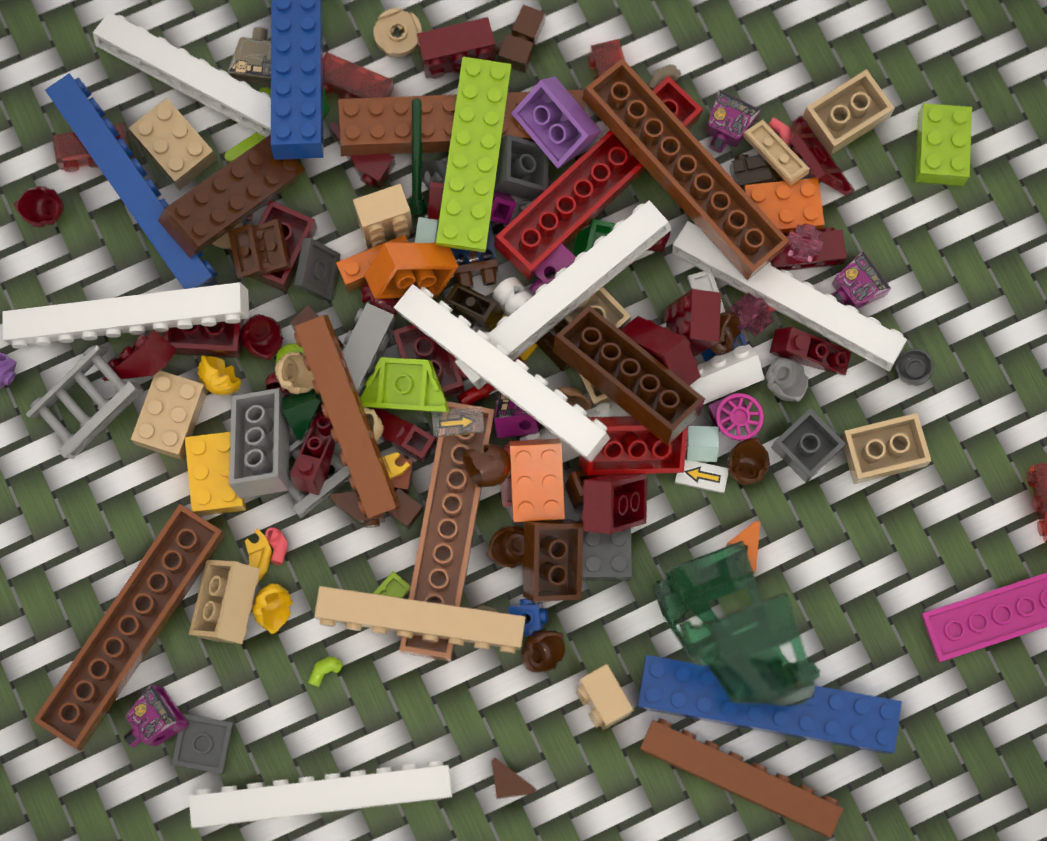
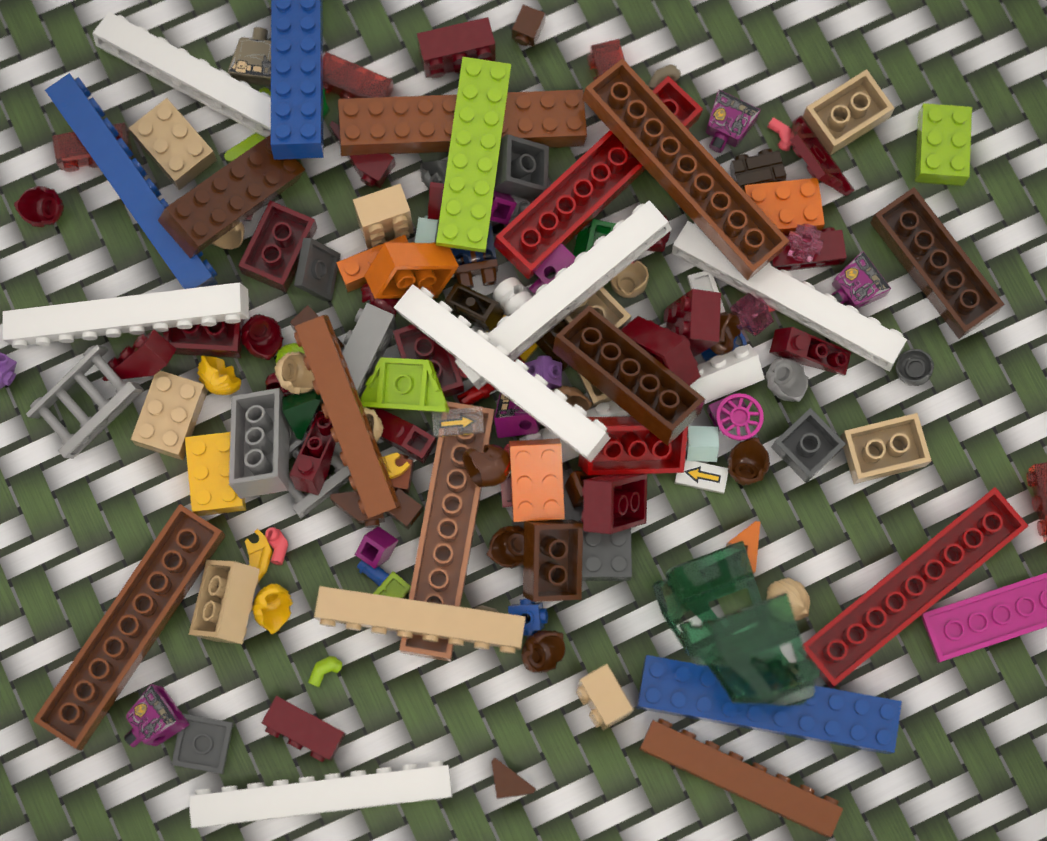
reddish brown slope [228,219,291,279] -> none
tan plate [373,8,422,58] -> none
dark green piece [407,98,427,215] -> none
reddish brown brick [495,34,533,73] -> none
medium lavender slope [511,76,602,168] -> none
tan tile [743,120,810,186] -> none
none -> dark red brick [261,696,346,762]
none -> magenta brick [355,526,399,569]
none -> blue pin [357,560,390,587]
none -> medium lavender brick [524,356,562,390]
none -> tan hair [610,260,649,298]
none -> tan hair [766,578,810,622]
none -> red brick [797,487,1028,688]
none -> reddish brown brick [870,187,1005,339]

